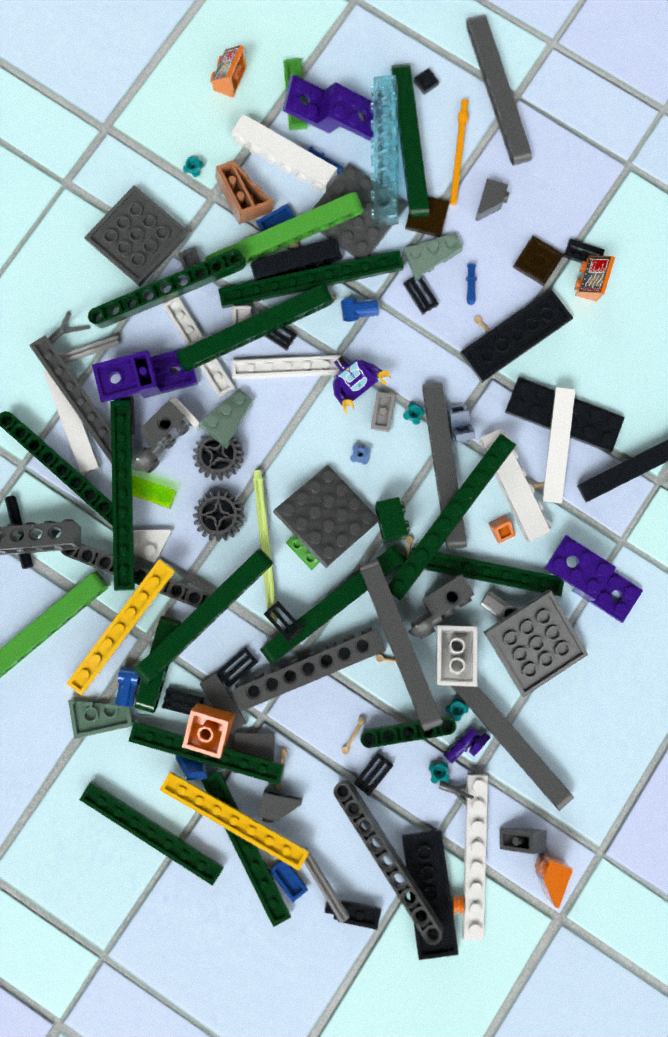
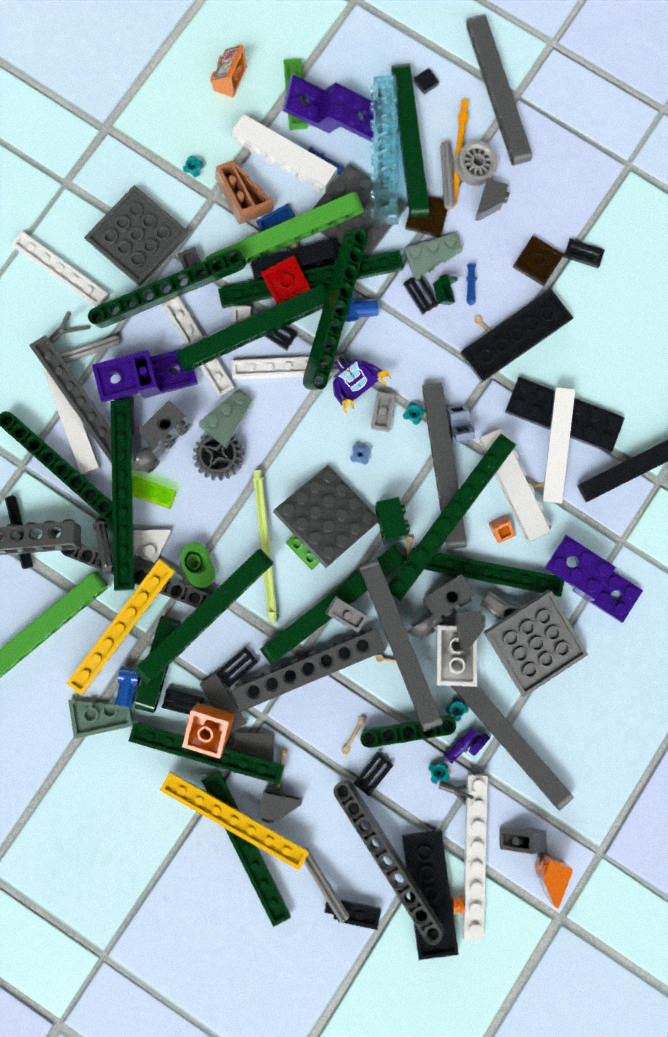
dark green plate [79,781,224,886] -> none
white tile [170,397,202,432] -> none
blue piece [175,755,207,781] -> none
dark grey gear [193,490,245,542] -> none
black tile [264,601,304,643] -> none
blue tile [269,860,308,903] -> none
slope [574,256,615,302] -> none
none -> white tile [11,230,110,307]
none -> dark grey axle [92,519,113,571]
none -> bright green piece [180,542,215,588]
none -> red tile [261,255,311,305]
none -> dark green beam [303,229,368,390]
none -> plate [325,596,369,633]
none -> dark green bracket [433,274,458,305]
none -> light grey axle [440,141,455,210]
none -> light grey wheel [455,141,498,186]
none -> dark grey slope [455,610,486,656]

